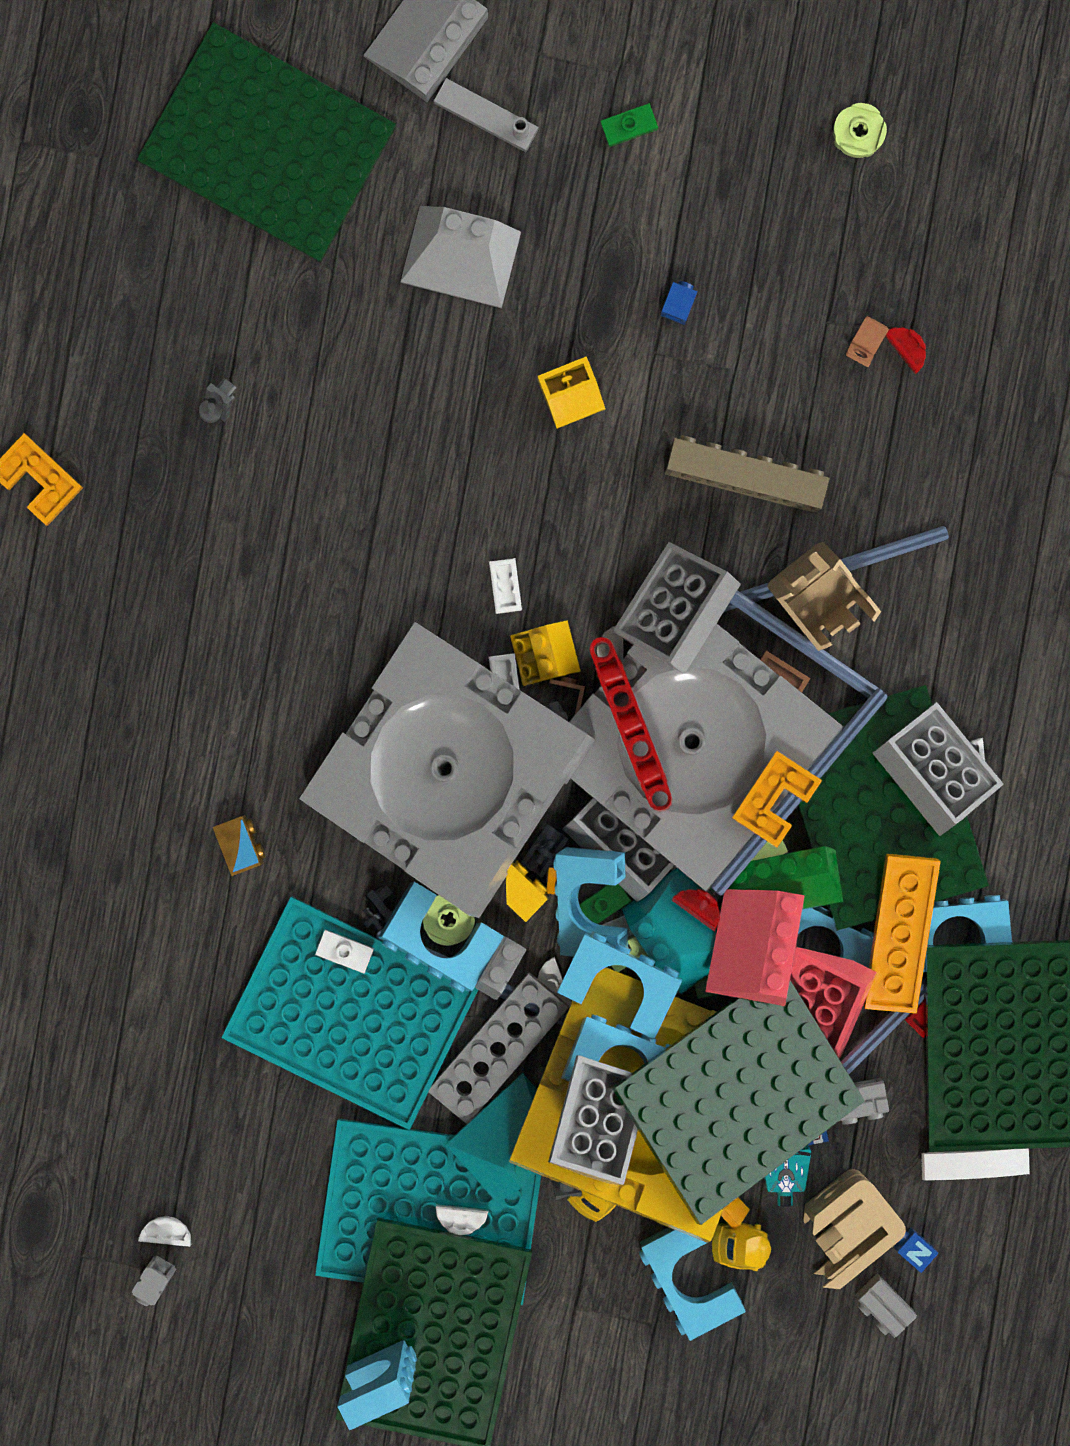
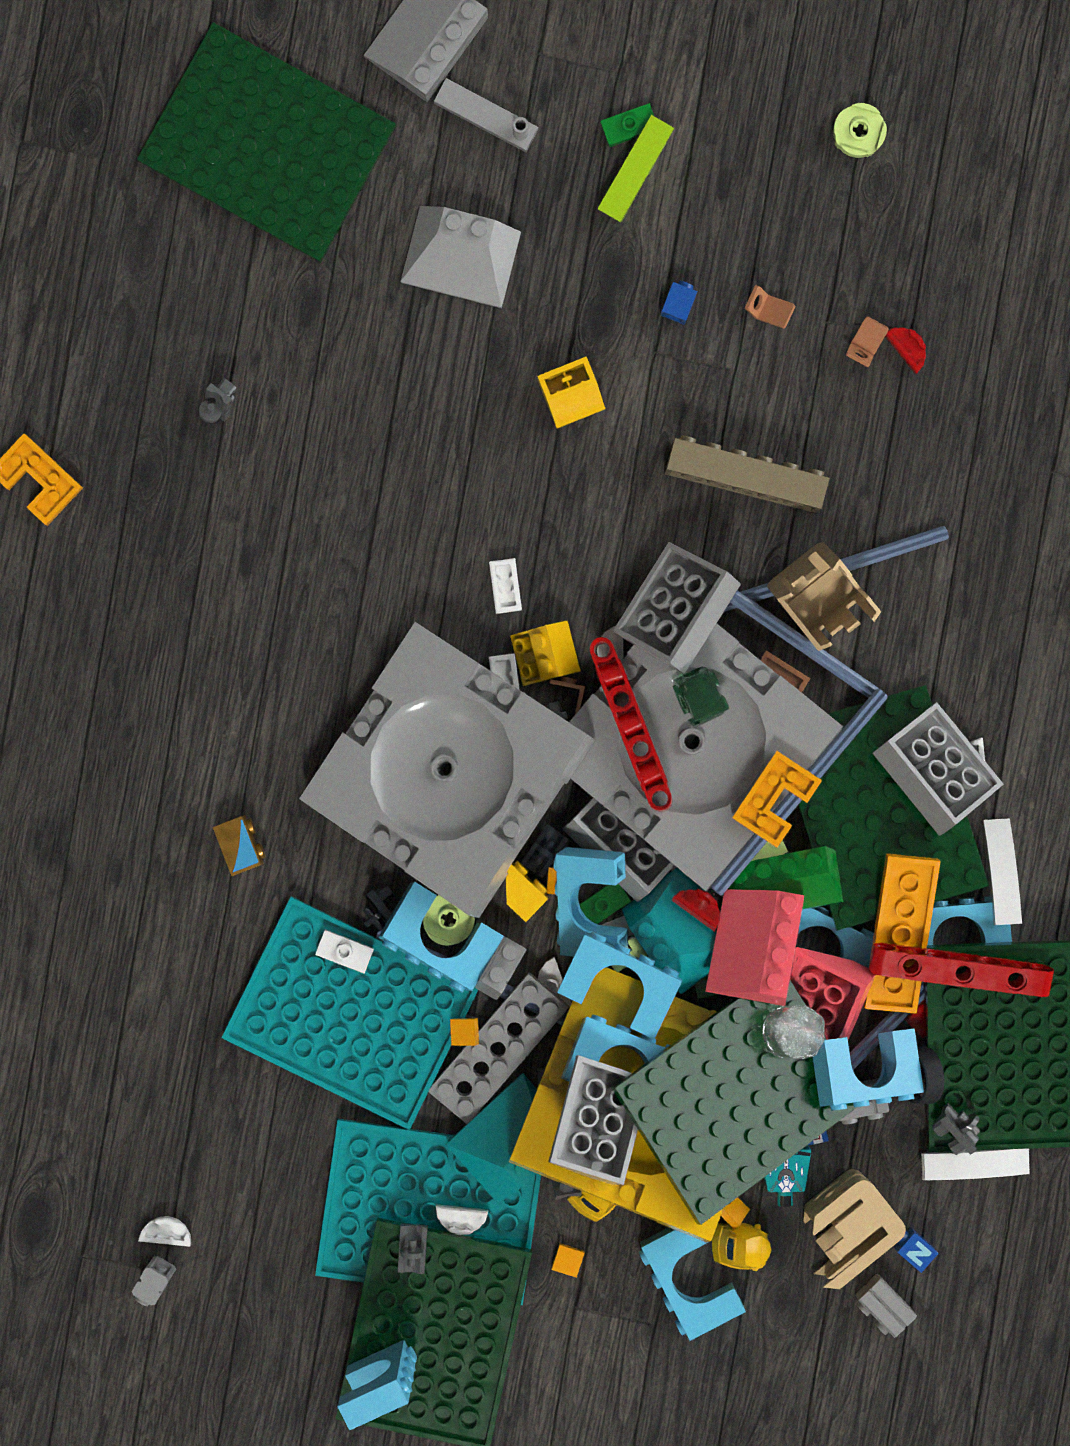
none -> dark grey hips [398,1223,428,1274]
none -> light orange tile [450,1018,479,1046]
none -> light orange tile [552,1243,585,1278]
none -> lime slope [598,115,675,222]
none -> clear green brick [672,666,729,728]
none -> nougat bracket [745,285,795,329]
none -> clear brick [763,1005,825,1059]
none -> medium azure arch [811,1029,924,1111]
none -> red beam [869,943,1054,997]
none -> black tyre [908,1046,944,1104]
none -> dark grey hips [932,1103,980,1155]
none -> white slope [983,818,1022,925]

